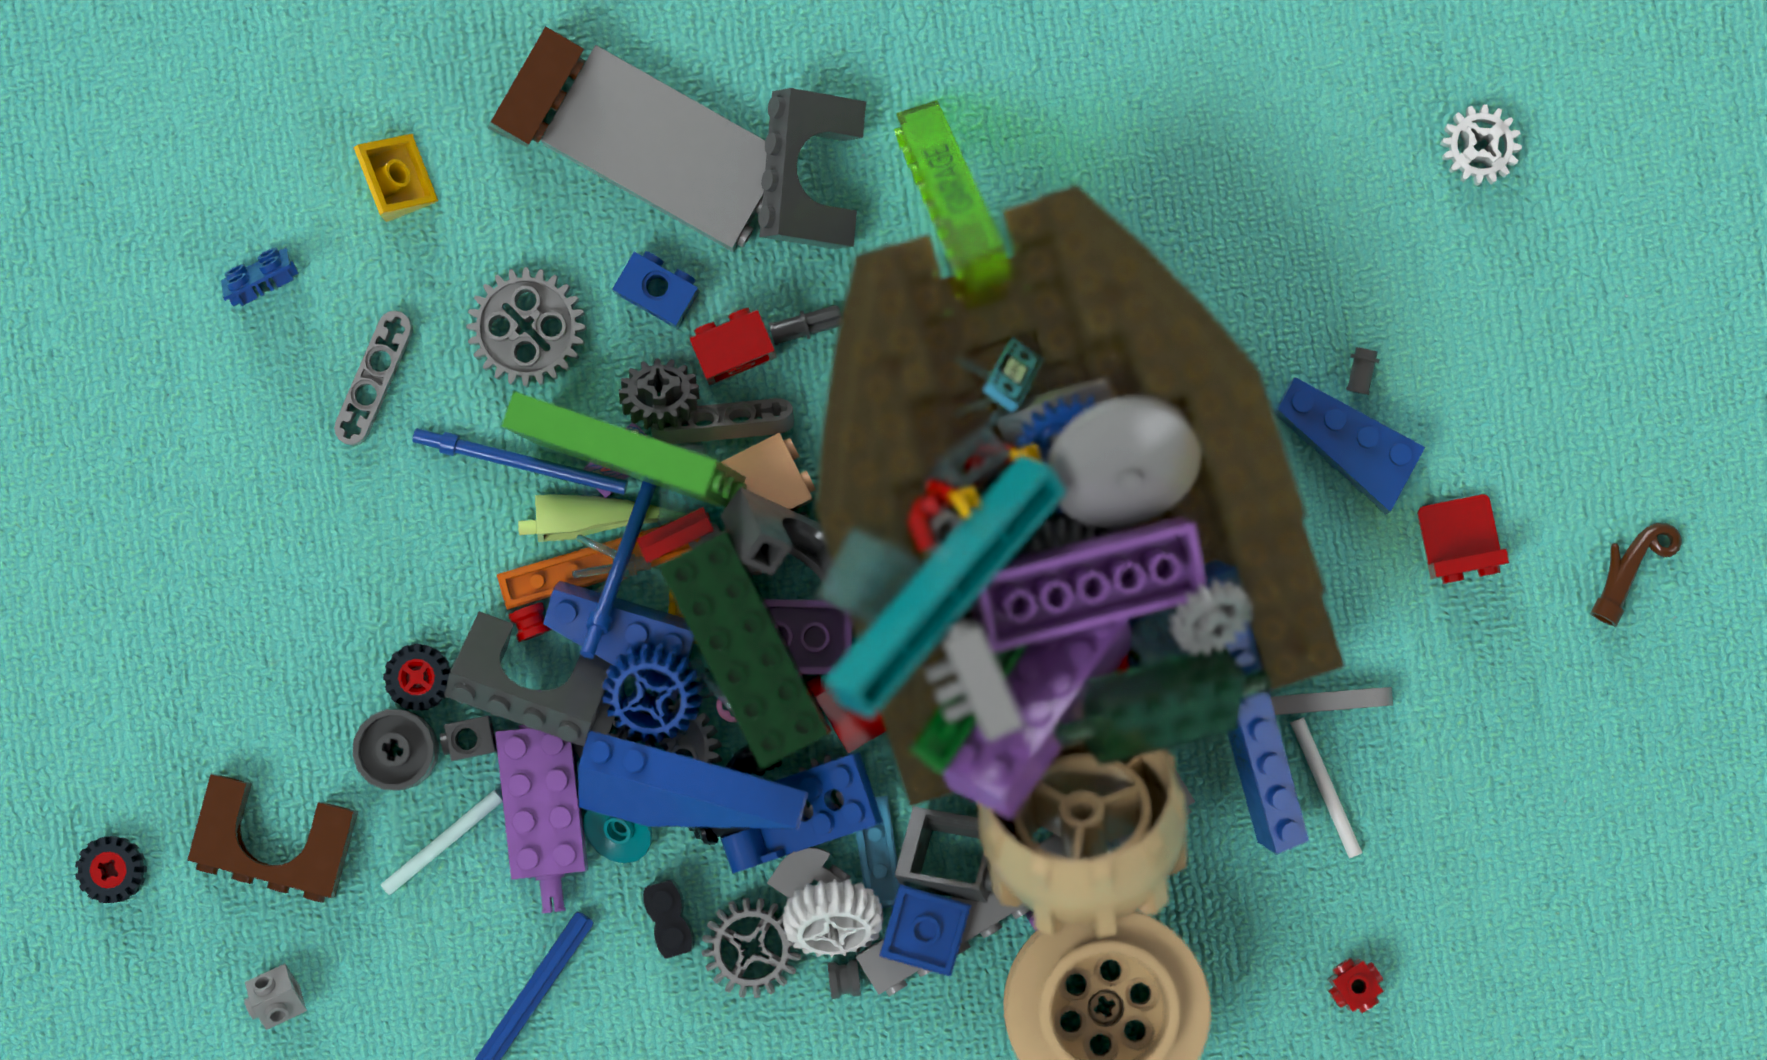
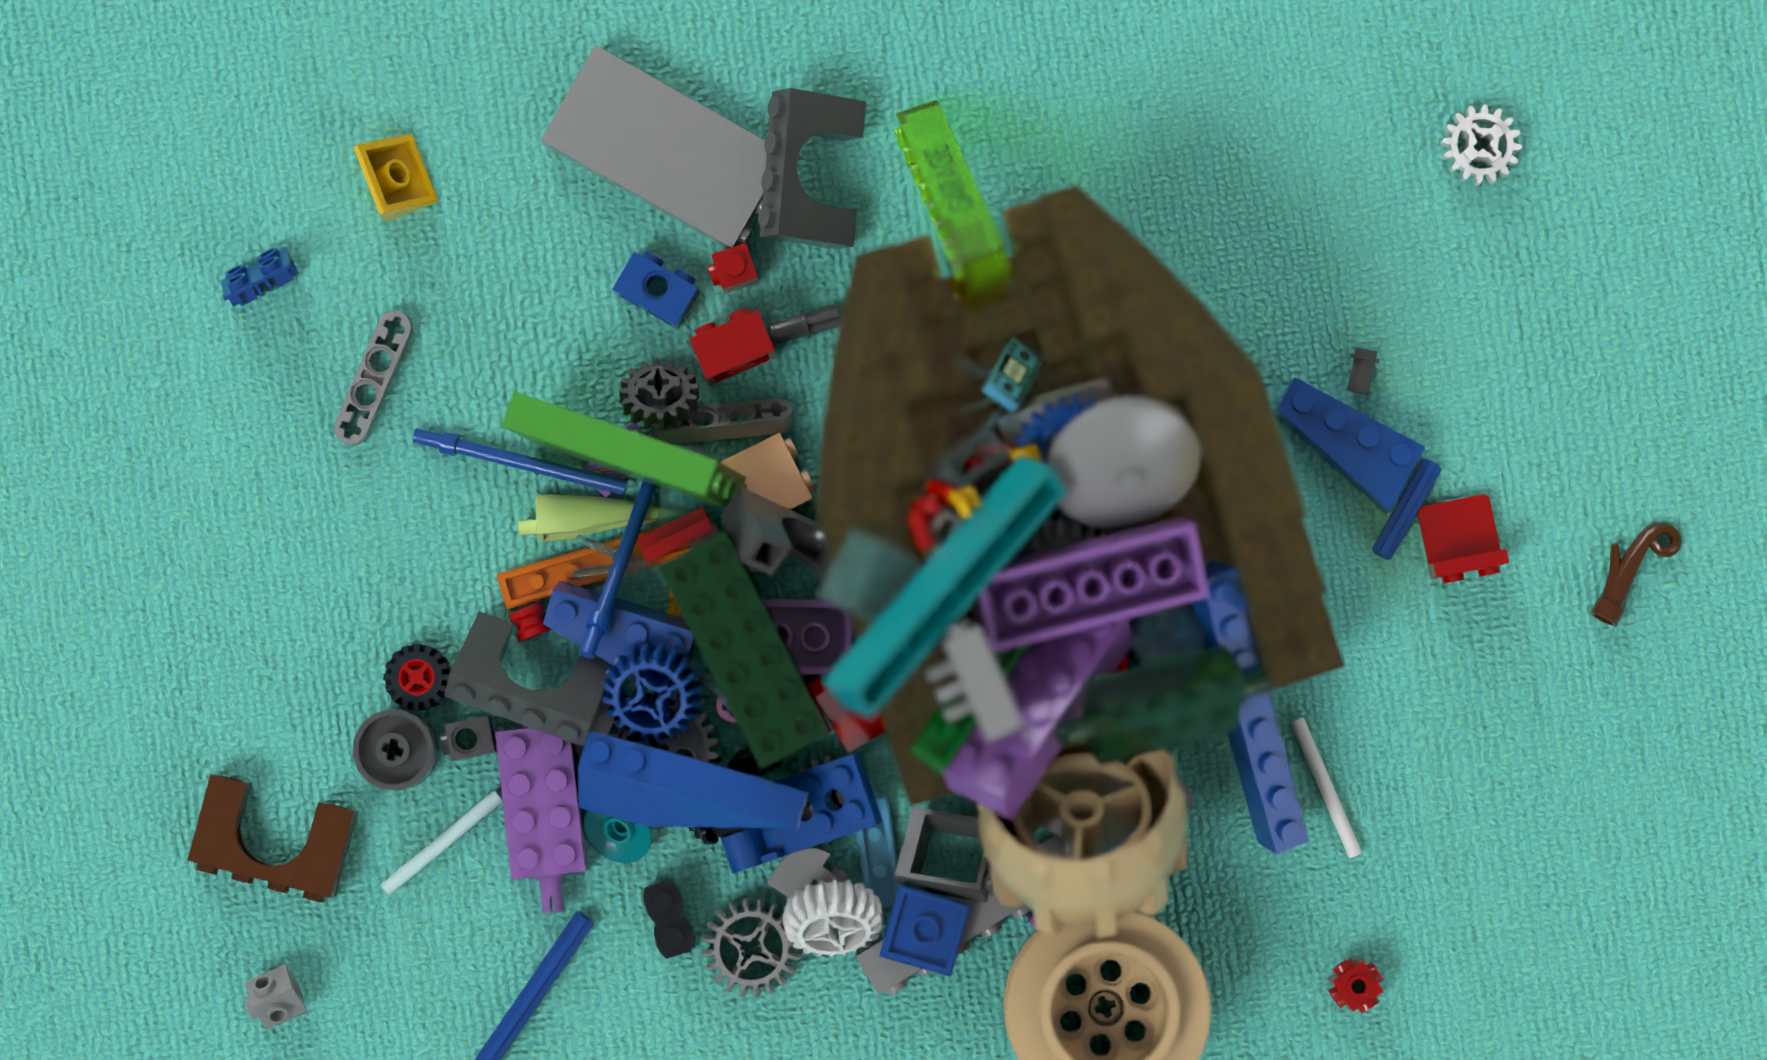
black wheel [75,836,147,903] -> none
light grey gear [466,267,586,387] -> none
reddish brown slope [488,26,585,147] -> none
dark grey wheel [828,959,861,999] -> none
light grey gear [1170,580,1253,655] -> none
light grey beam [1270,687,1393,715] -> none
none -> red brick [707,243,759,294]
none -> blue axle [1372,459,1441,560]

